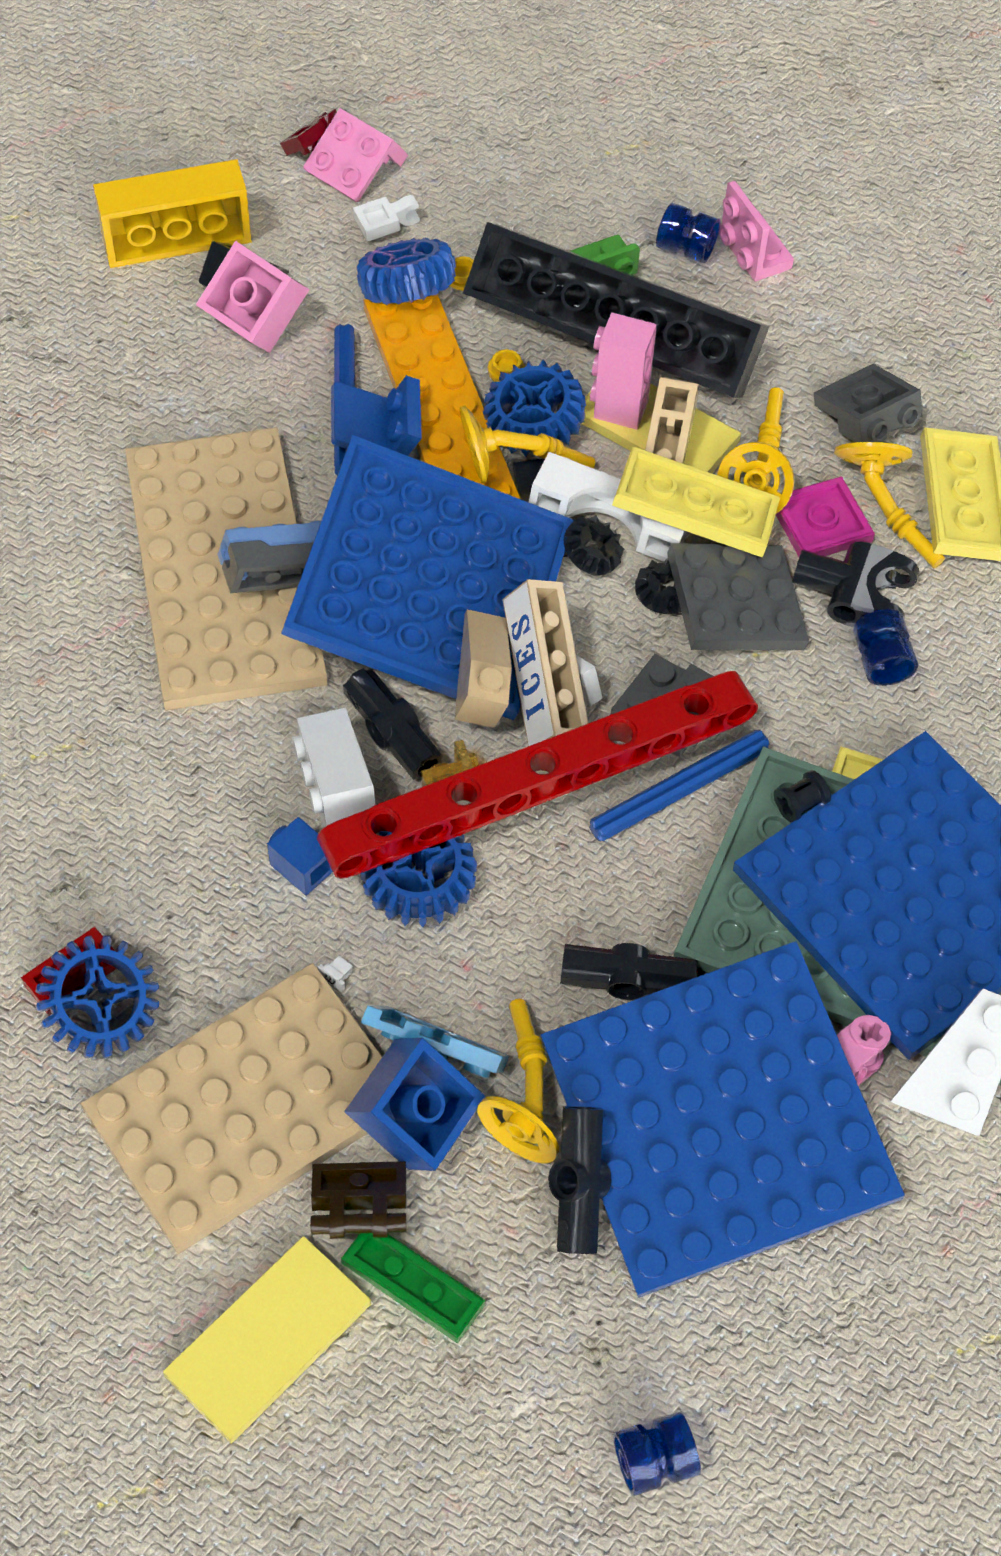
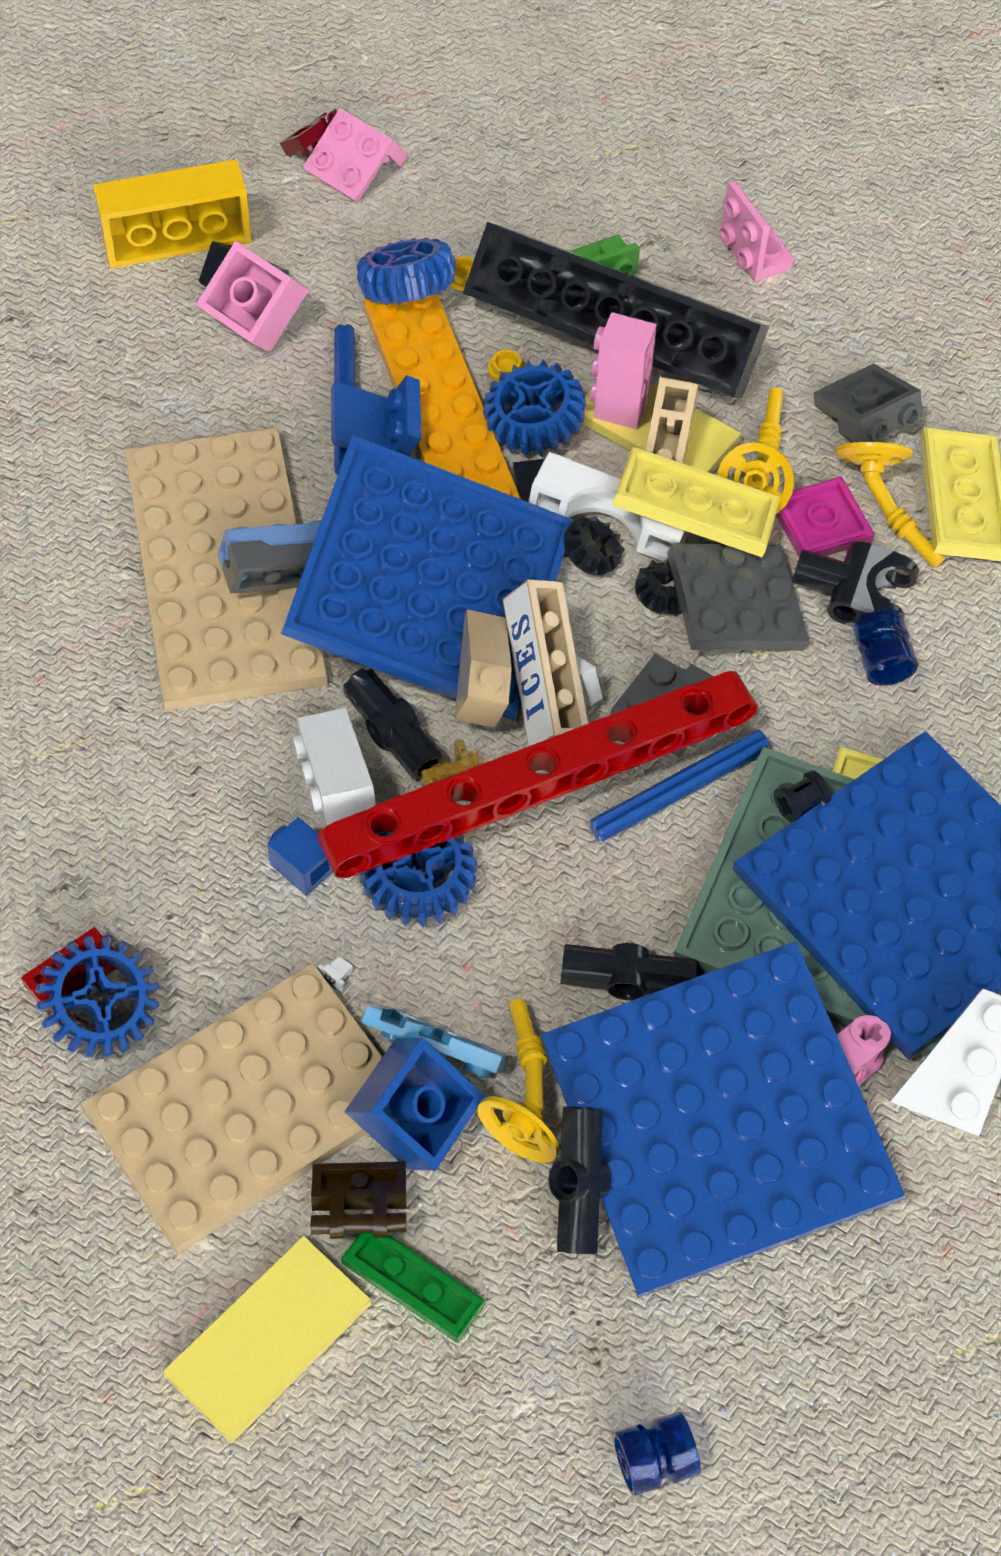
white plate [353,195,420,242] -> none
yellow dish [460,406,595,483] -> none
clear blue wheel [656,202,721,264] -> none

